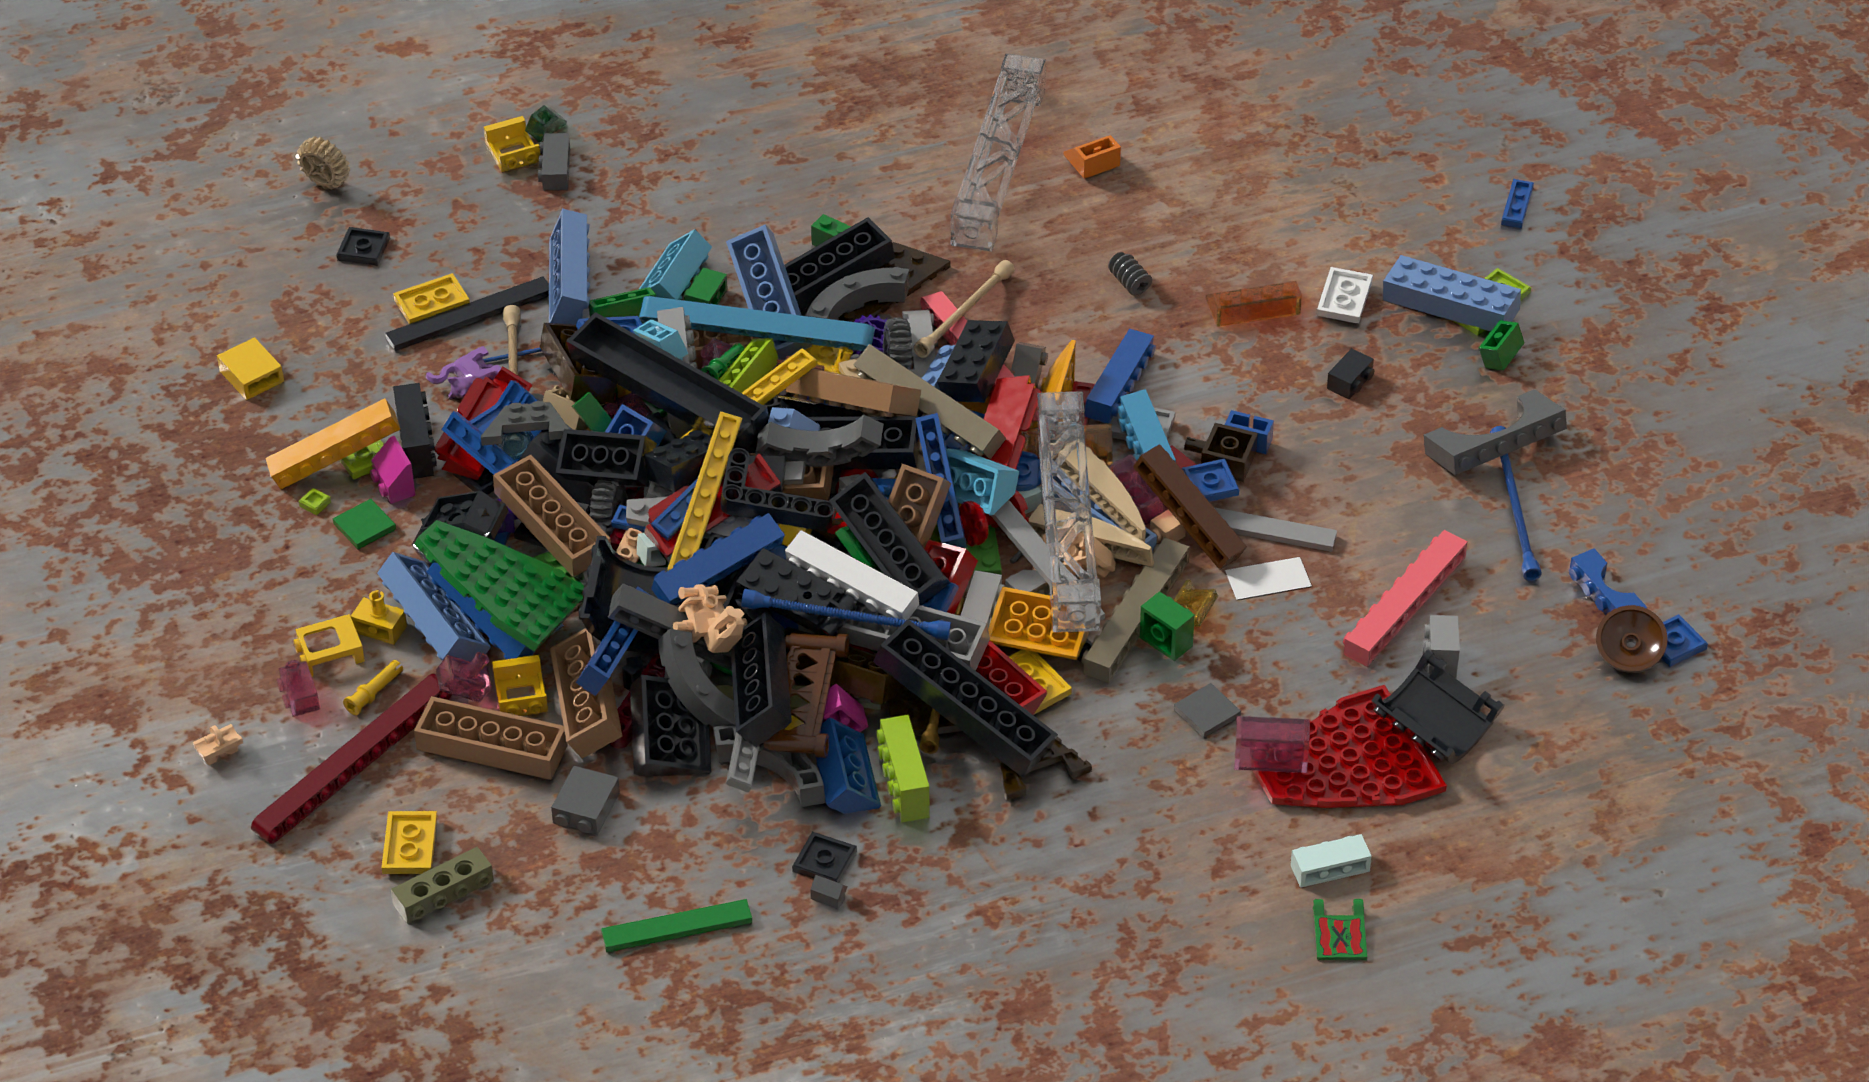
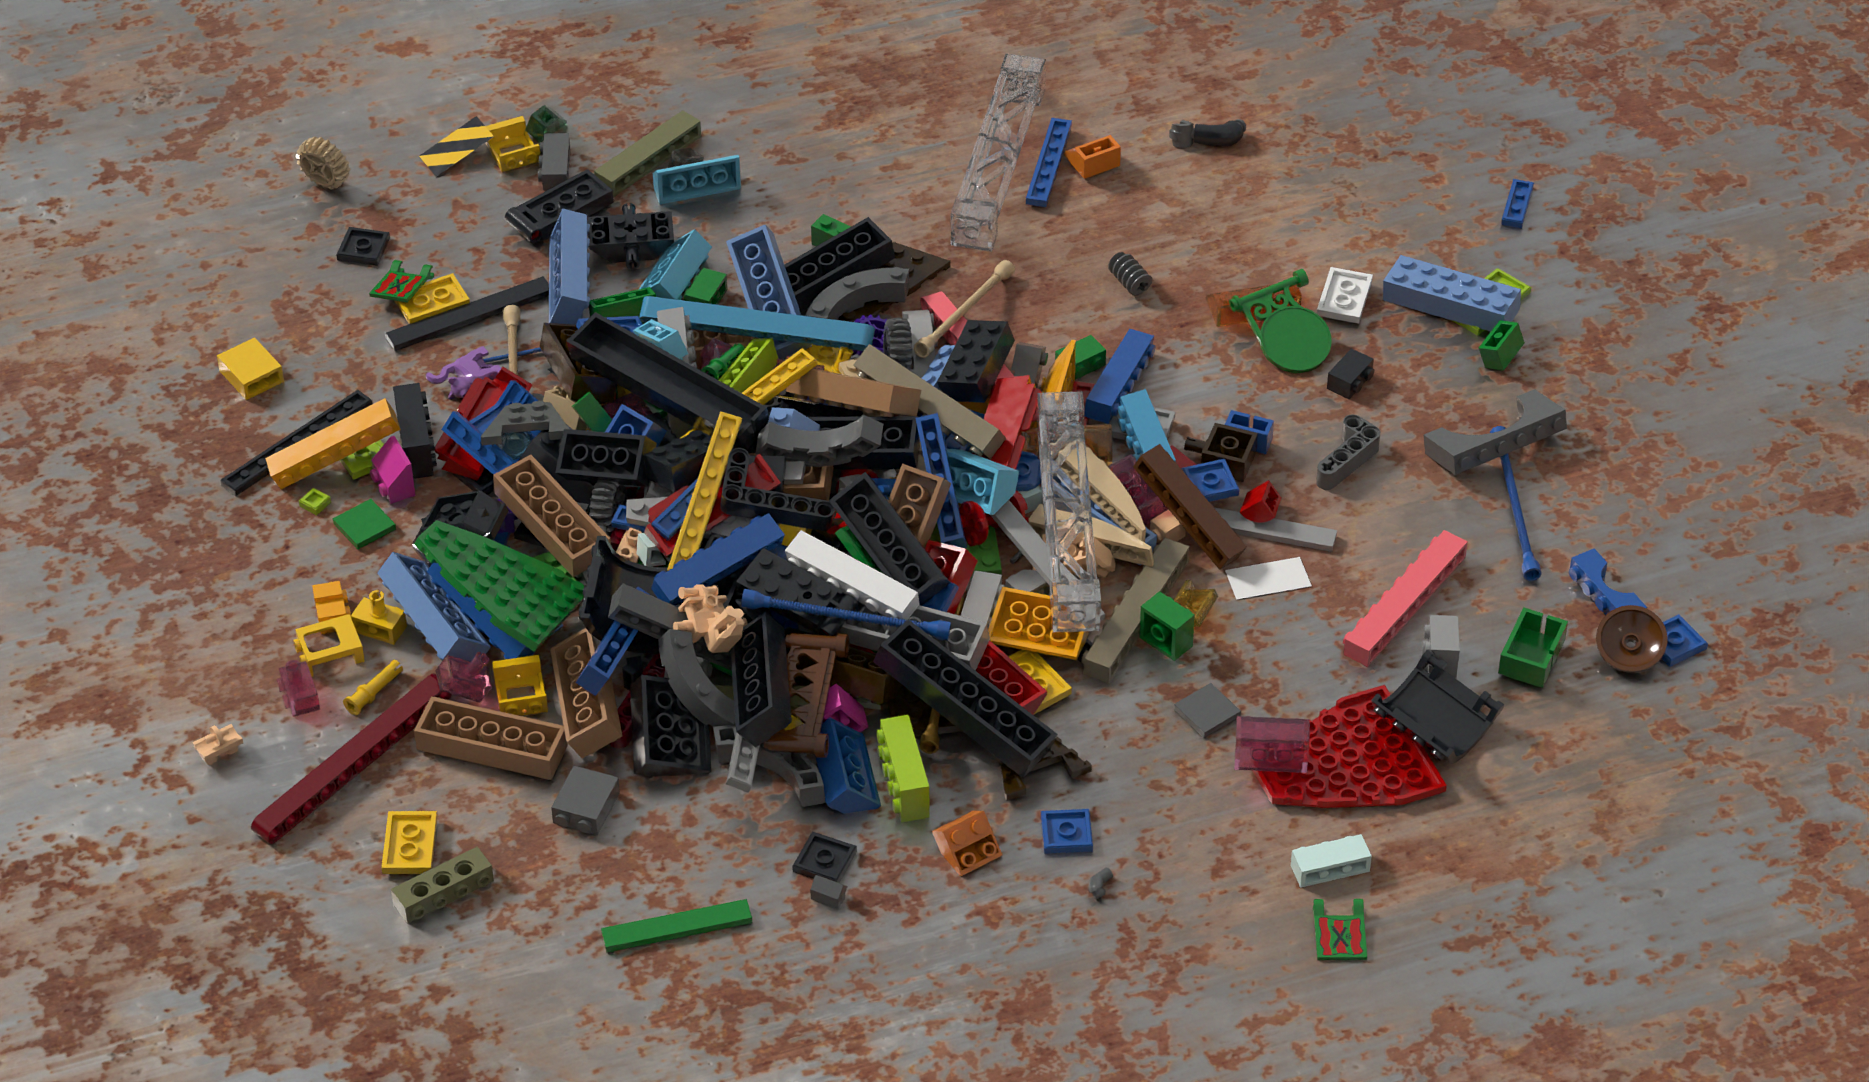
none -> black tile [220,390,373,496]
none -> light orange brick [312,581,351,634]
none -> green flag [369,260,434,303]
none -> sticker [419,116,494,177]
none -> black hinge [505,169,614,243]
none -> black slope [587,203,674,270]
none -> olive brick [594,110,701,198]
none -> medium azure slope [653,155,741,205]
none -> clear smoke bracket [668,148,704,168]
none -> orange slope [932,811,1002,876]
none -> blue plate [1026,118,1072,207]
none -> blue tile [1041,809,1093,854]
none -> green brick [1055,335,1106,380]
none -> dark grey arm [1088,867,1113,899]
none -> black piece [1169,119,1246,148]
none -> green piece [1229,269,1332,373]
none -> red brick [1240,480,1282,523]
none -> dark grey beam [1316,414,1381,490]
none -> green piece [1498,607,1568,688]

